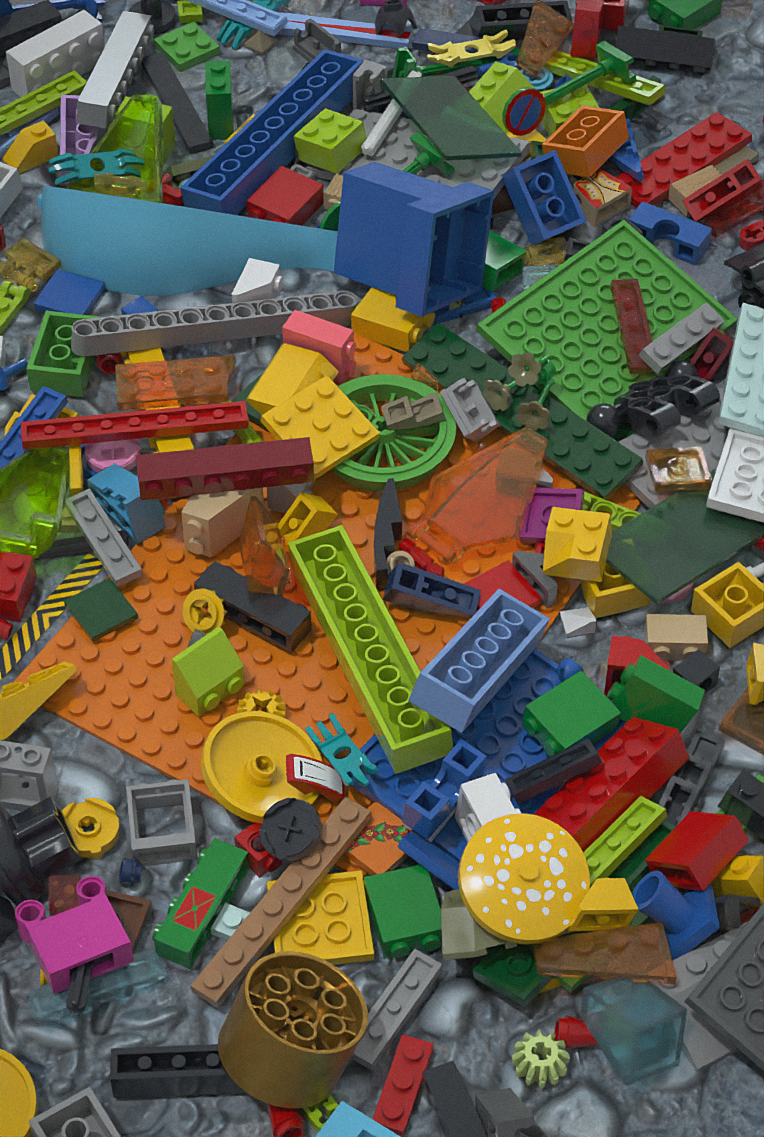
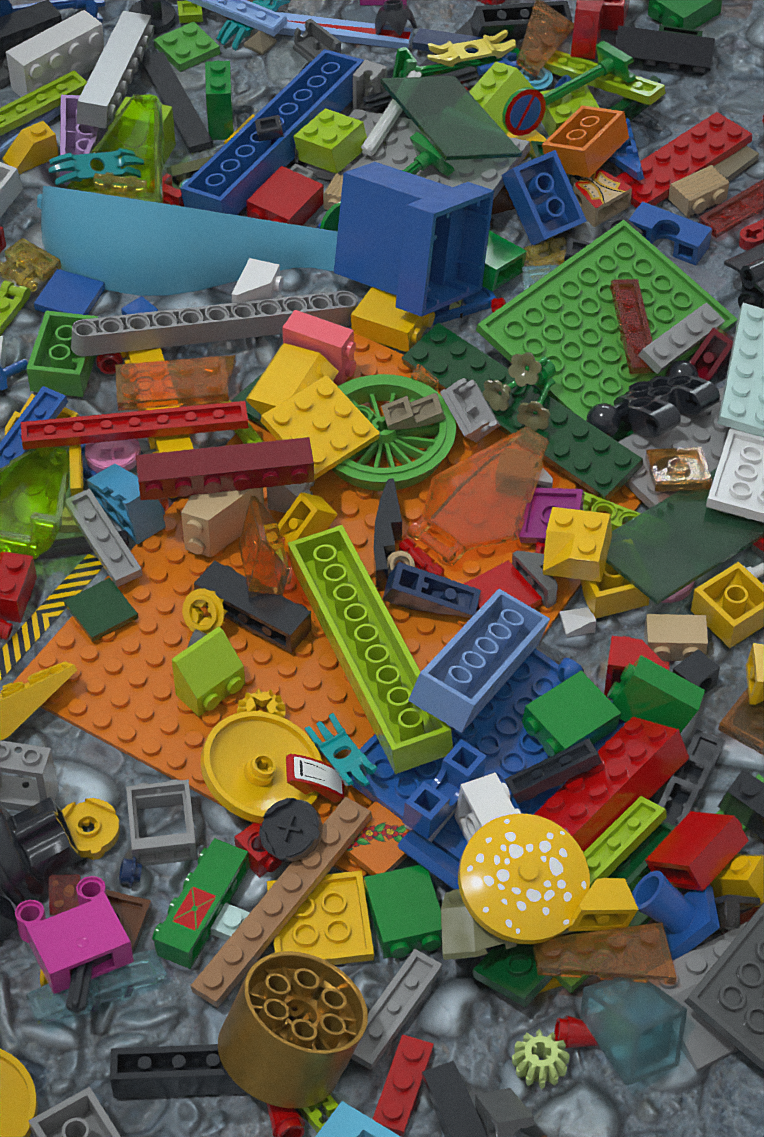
red slope [682,158,763,222] -> none
none -> black tile [255,115,284,142]

